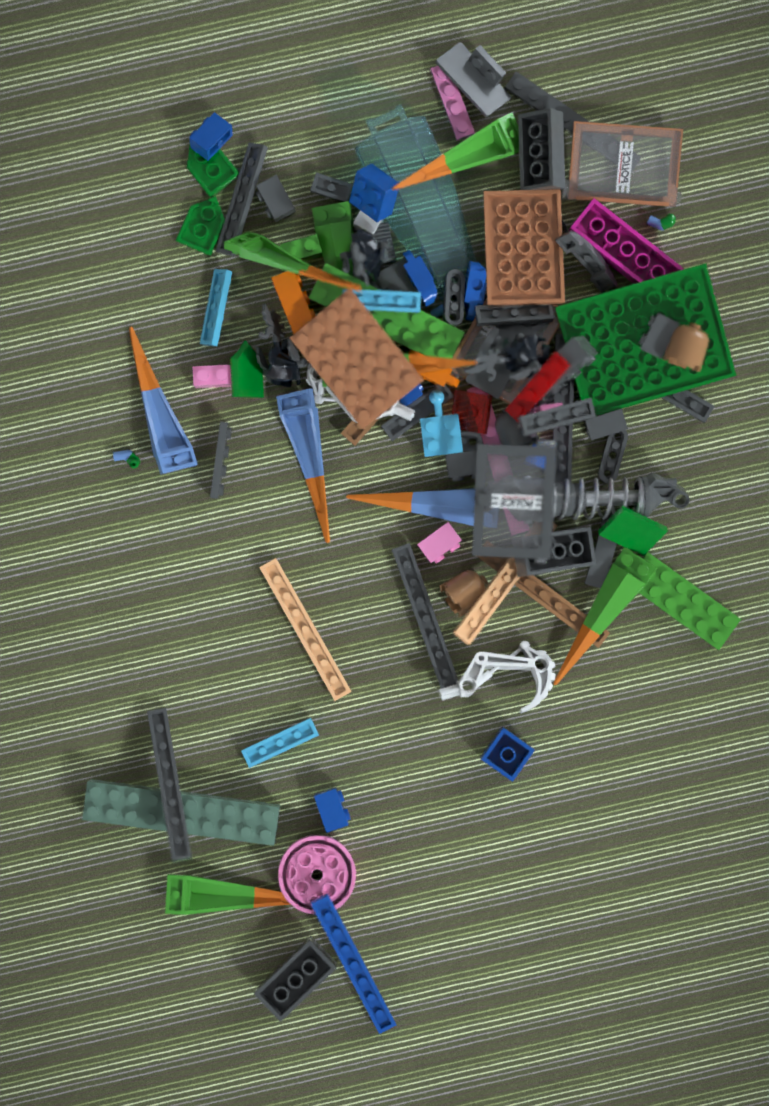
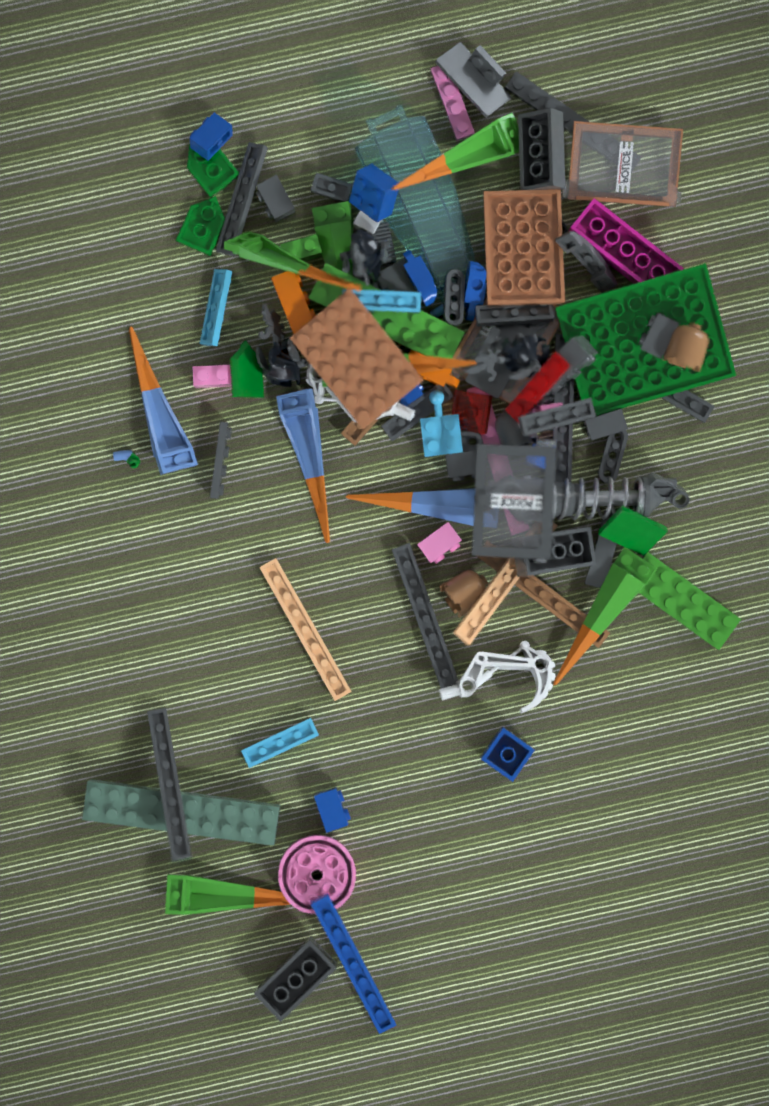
arm [646,213,676,231] -> none

